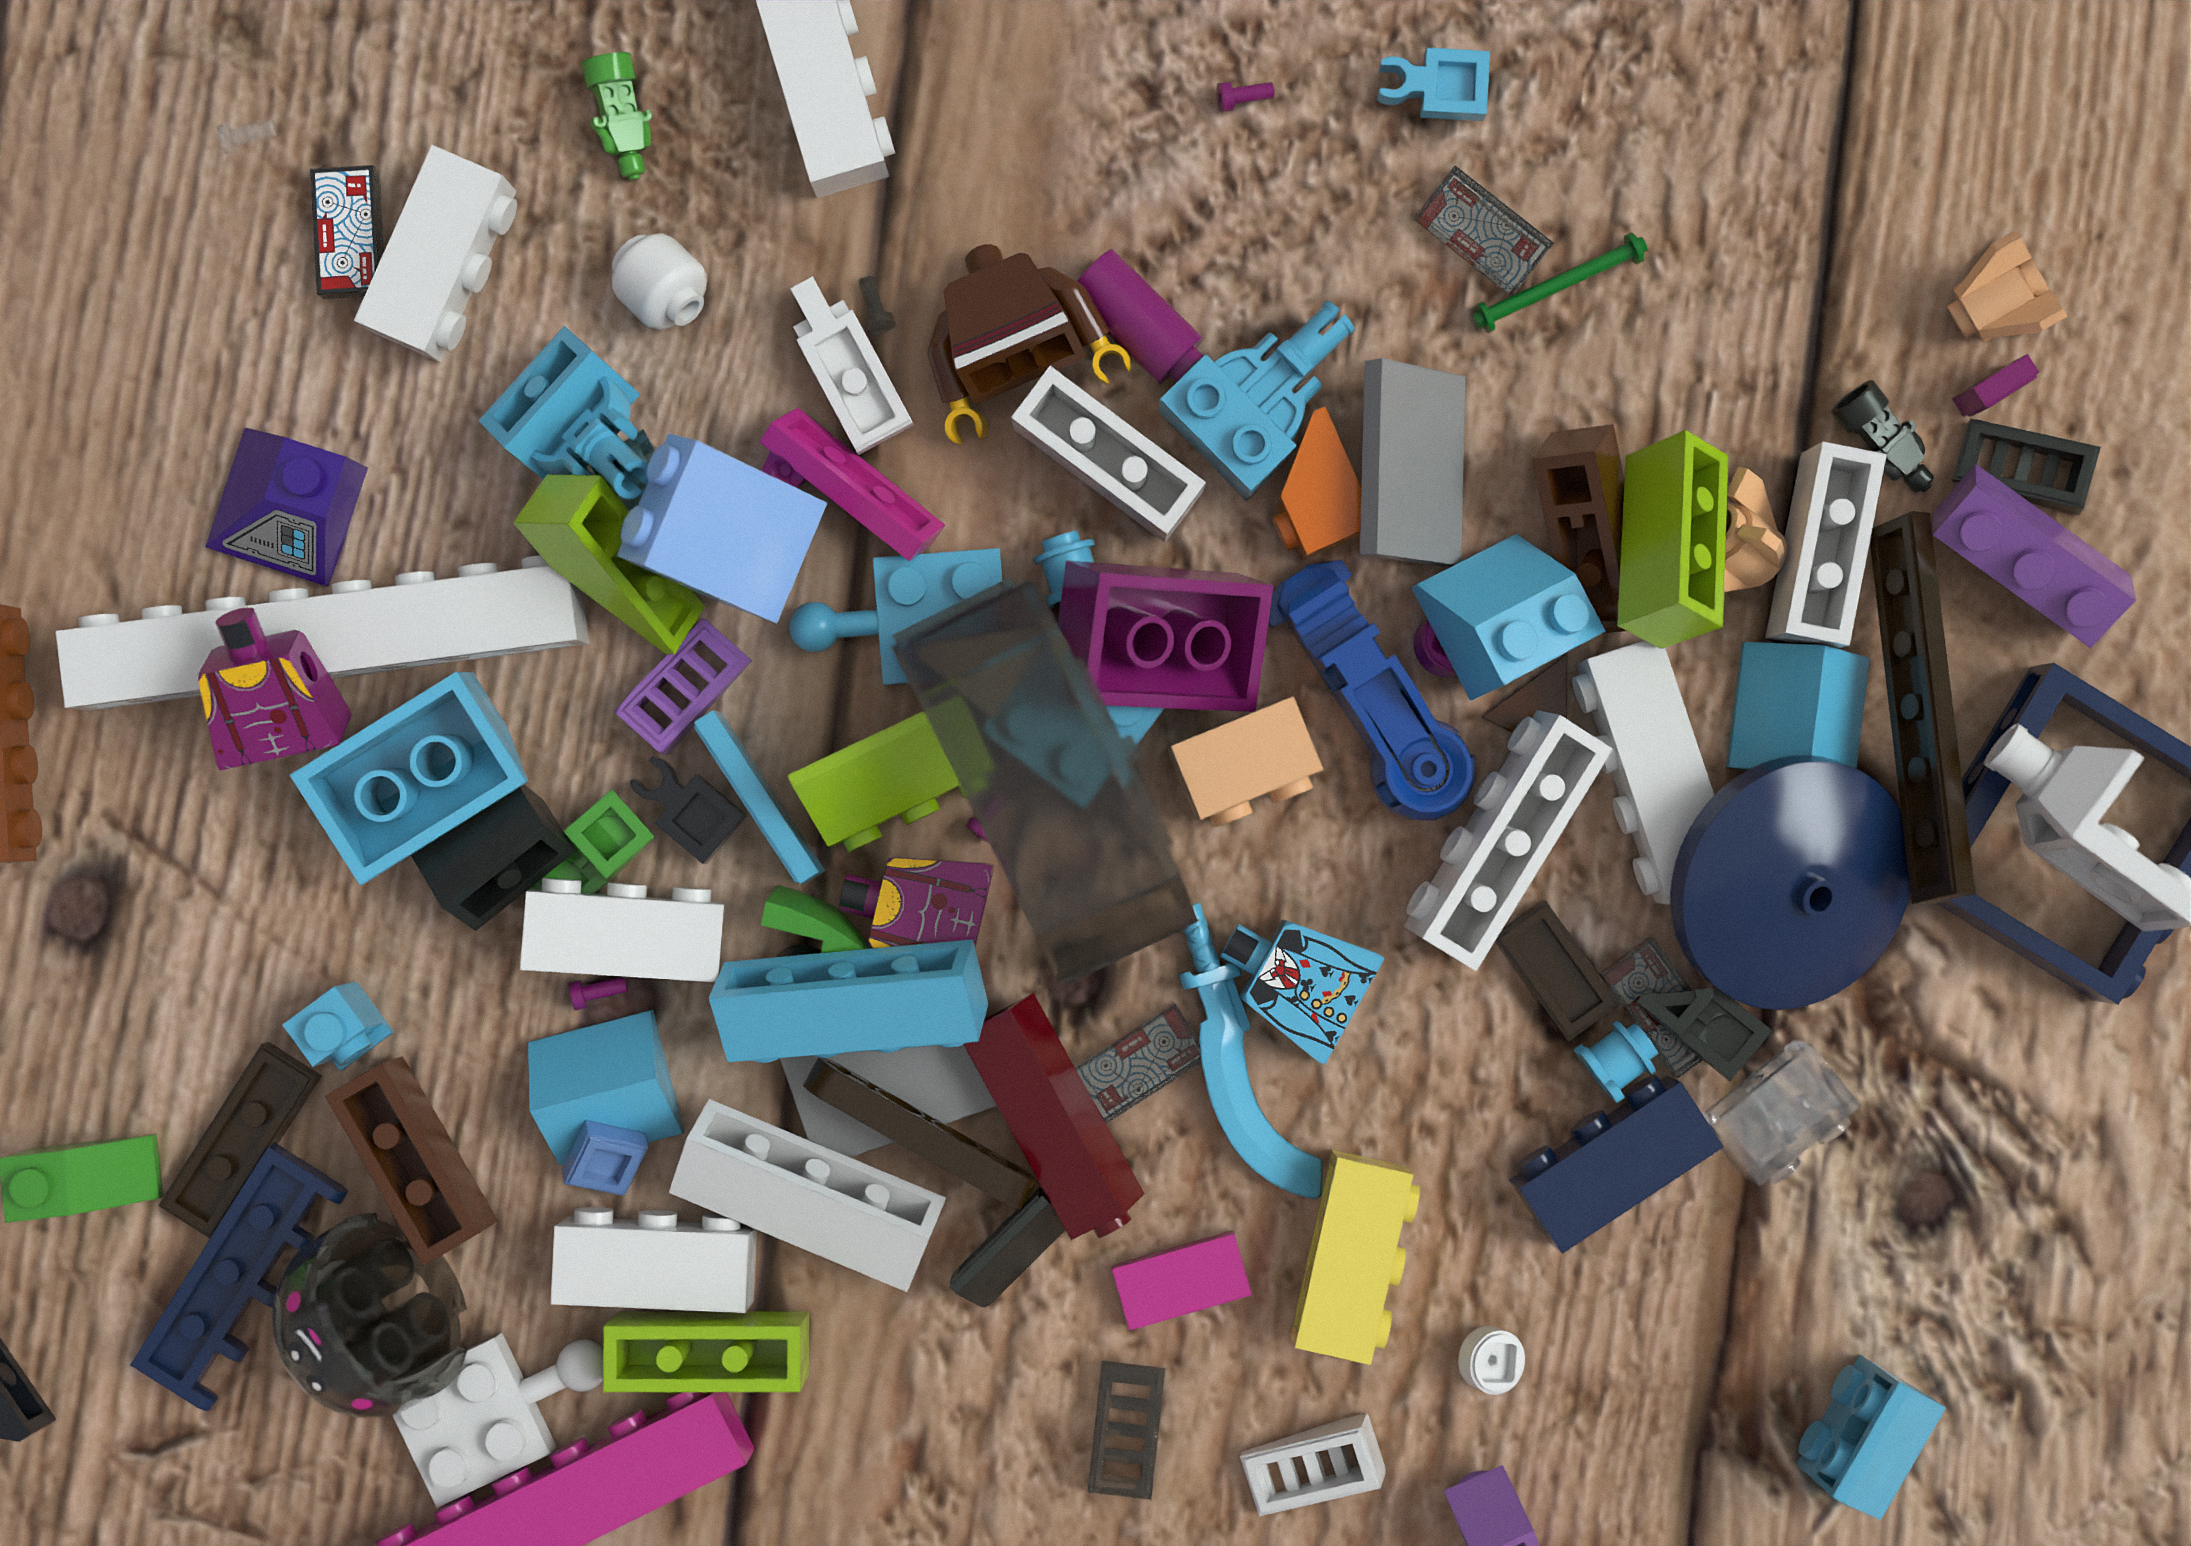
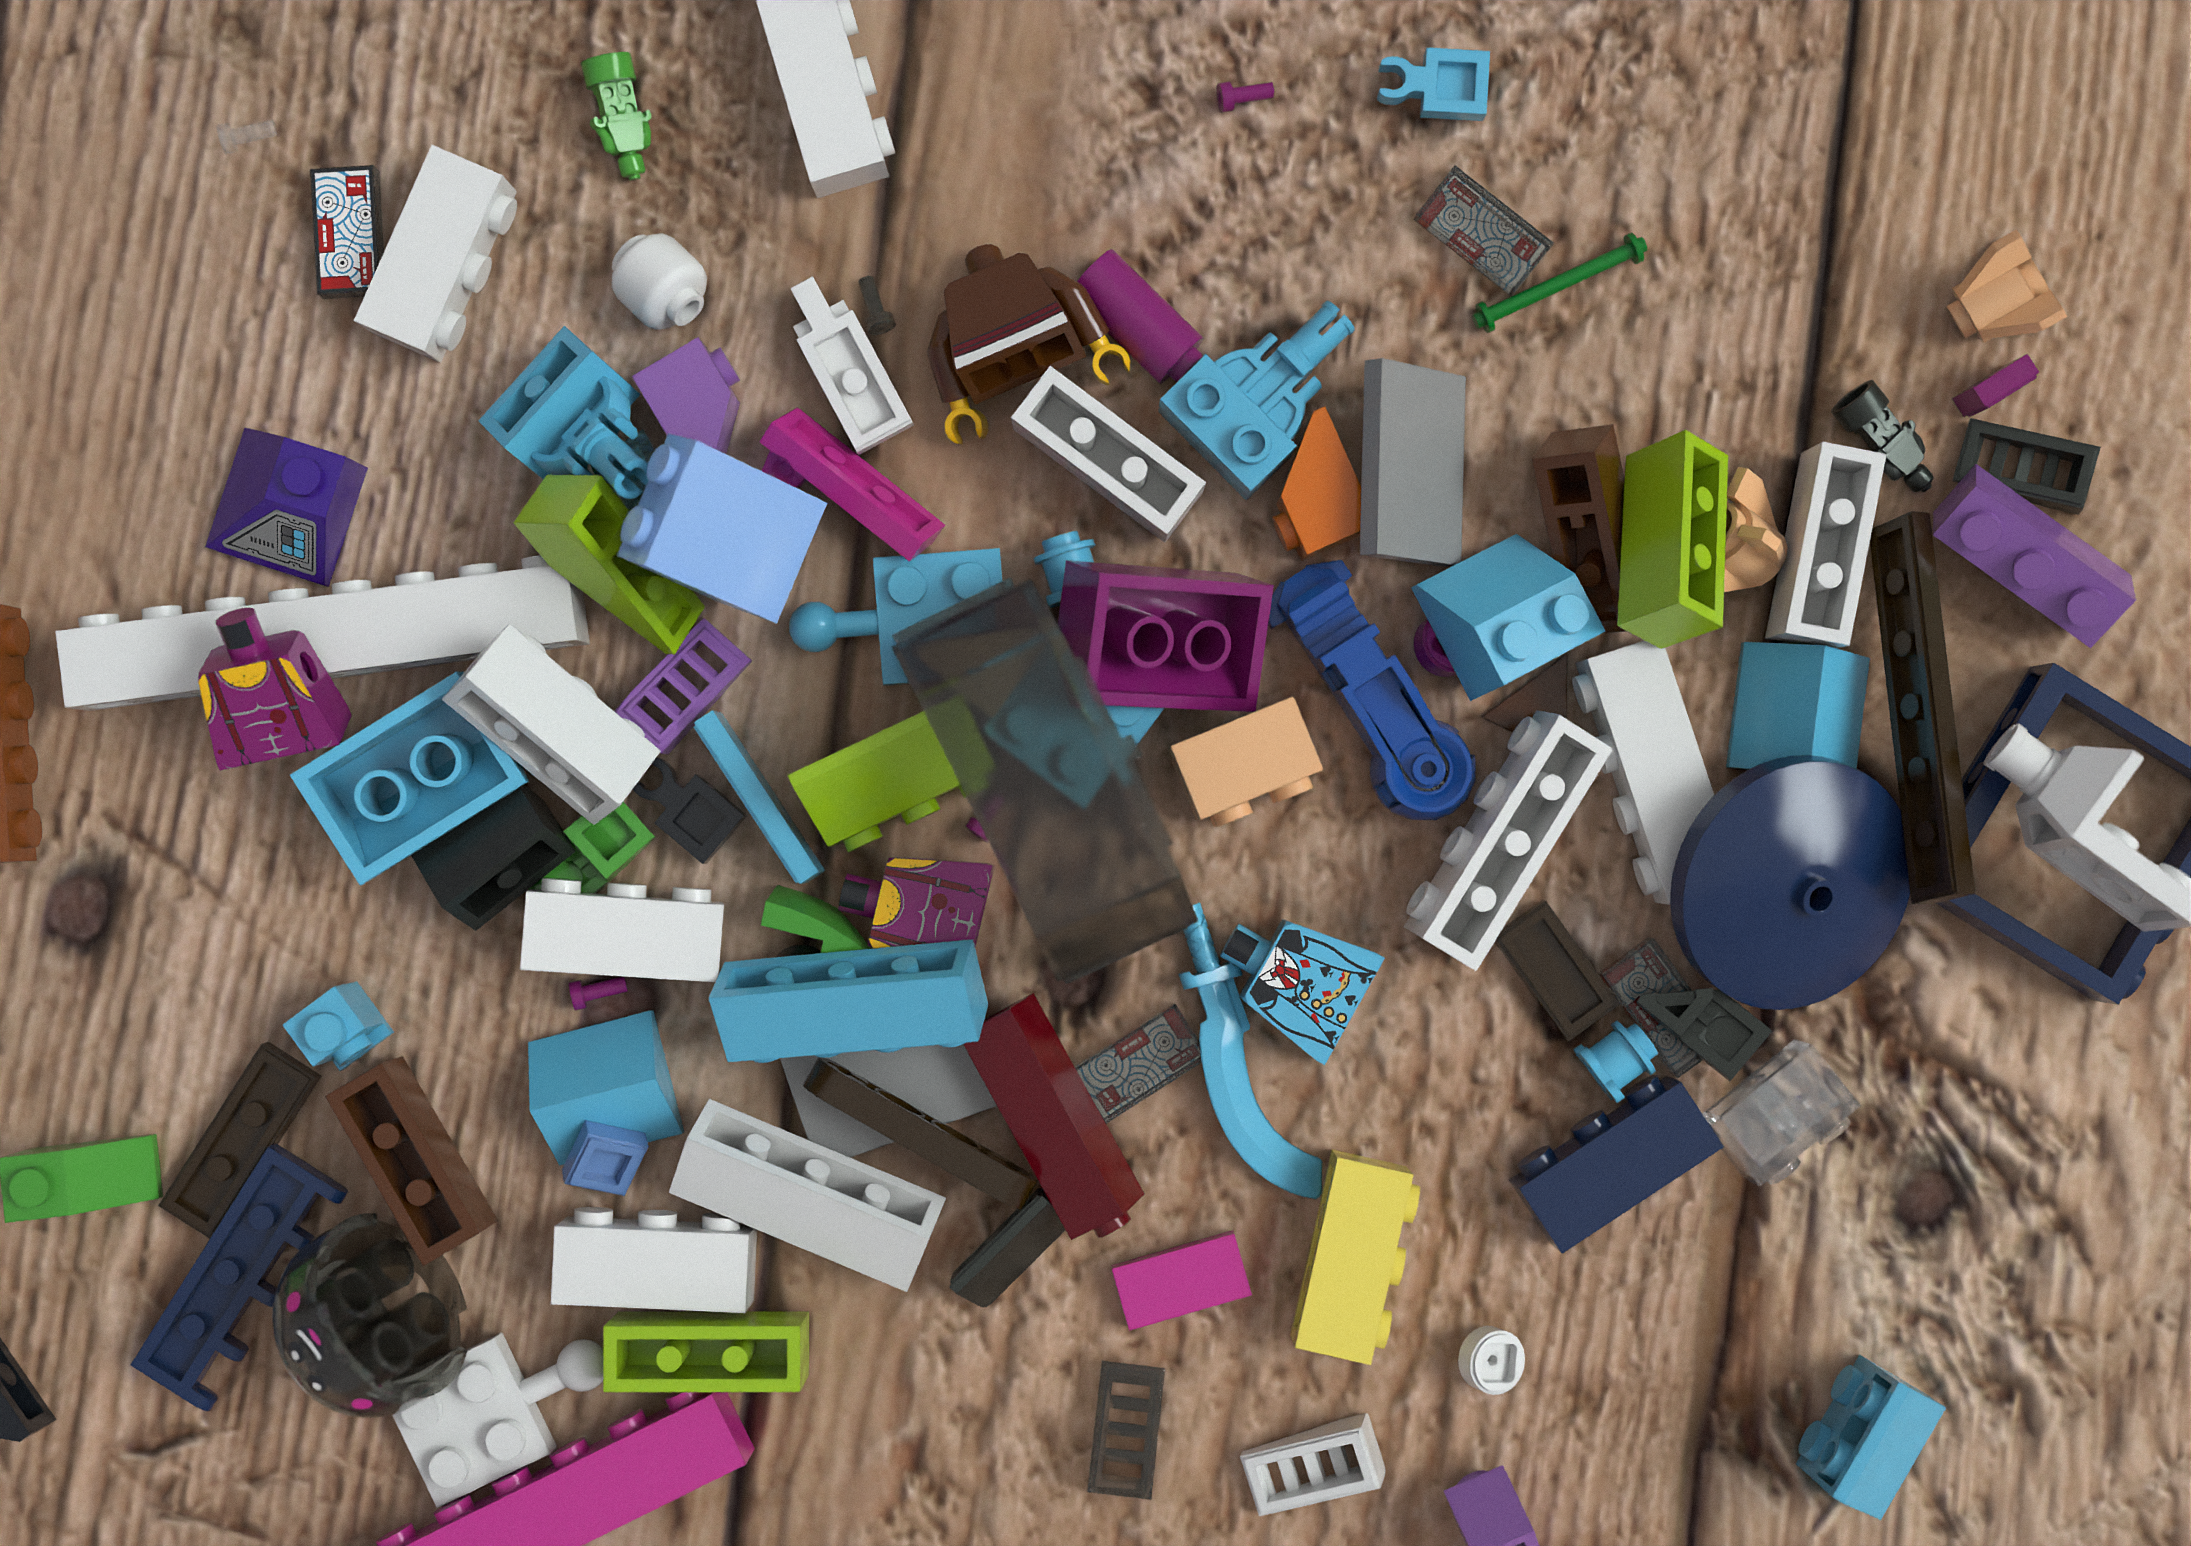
none -> white brick [442,623,661,825]
none -> medium lavender slope [632,337,740,455]

